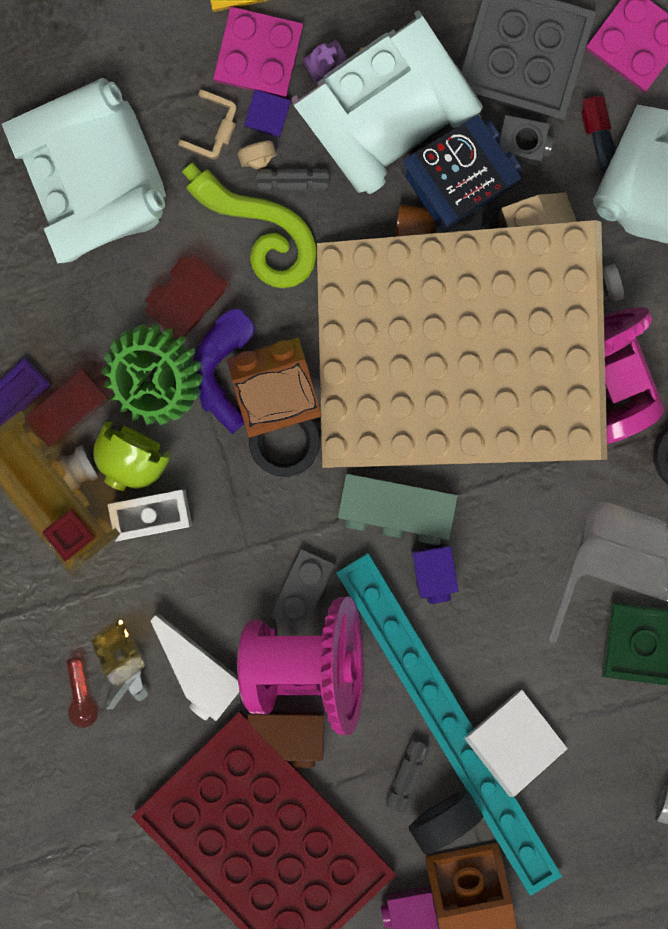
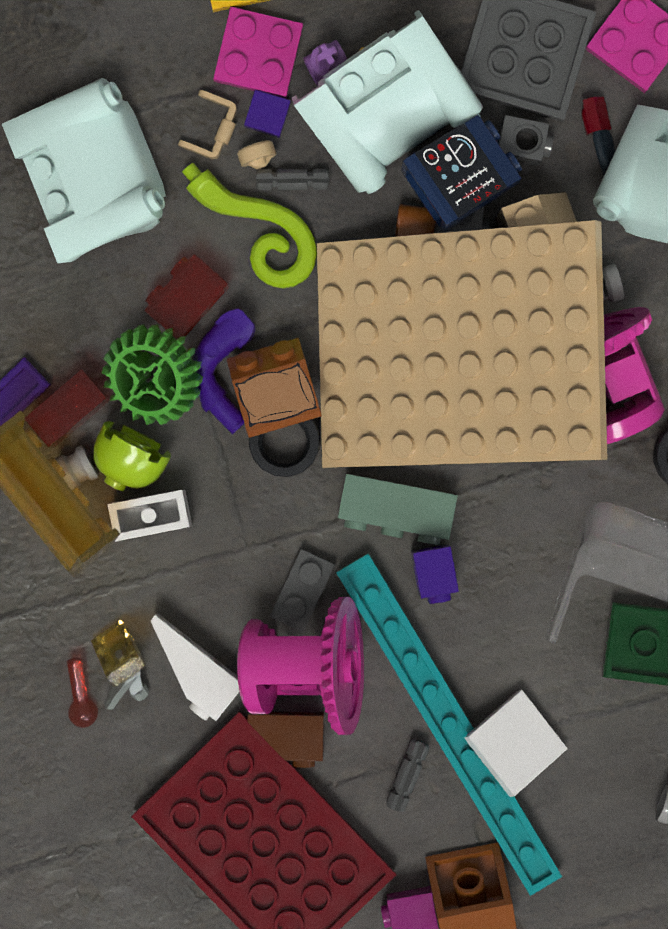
dark red tile [42,508,95,563] -> none
black tyre [408,790,484,854] -> none

